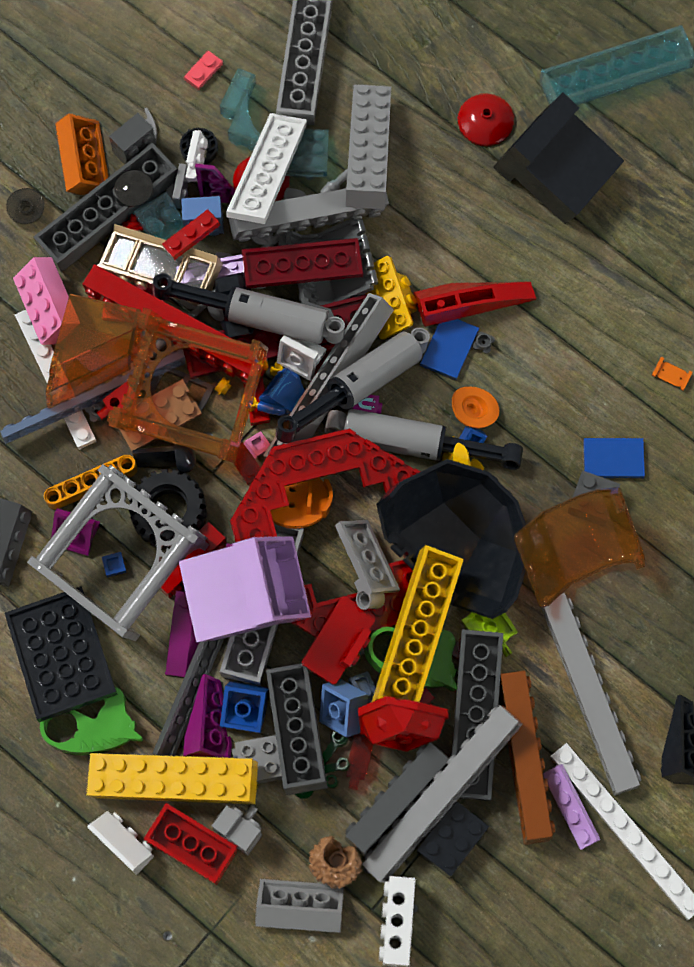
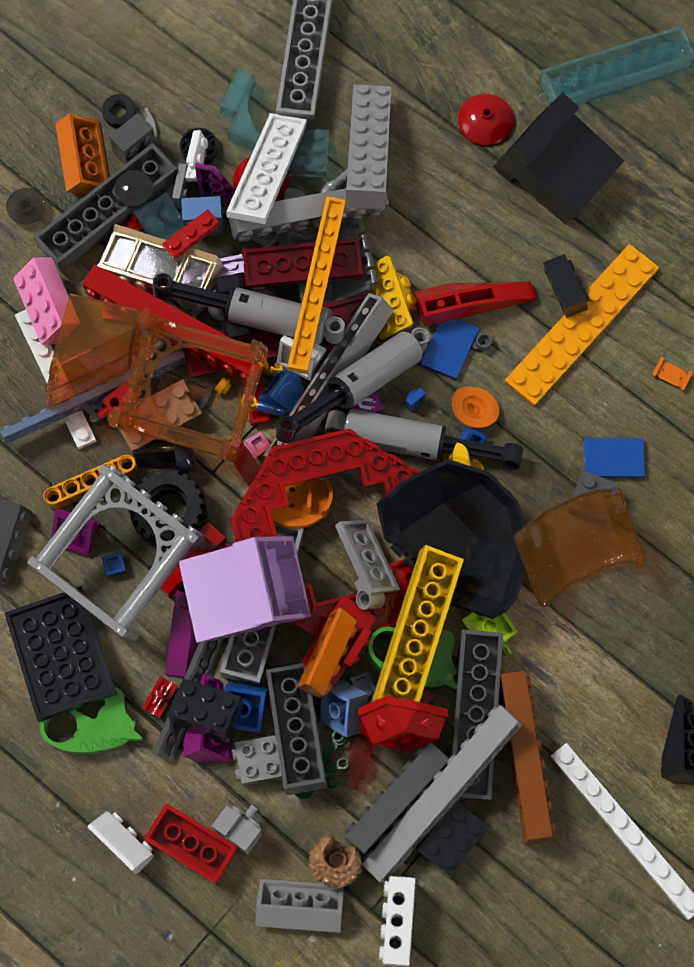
yellow brick [87,753,258,804] -> none
coral plate [184,51,223,90] -> none
light grey brick [540,593,641,796] -> none
lavender plate [543,764,601,850] -> none
none -> black tyre [102,94,136,128]
none -> red hips [142,676,178,719]
none -> black brick [167,678,244,743]
none -> light orange plate [287,196,346,374]
none -> orange slope [297,608,357,698]
none -> blue plate [405,387,426,412]
none -> light orange plate [504,244,659,407]
none -> black brick [543,254,589,318]

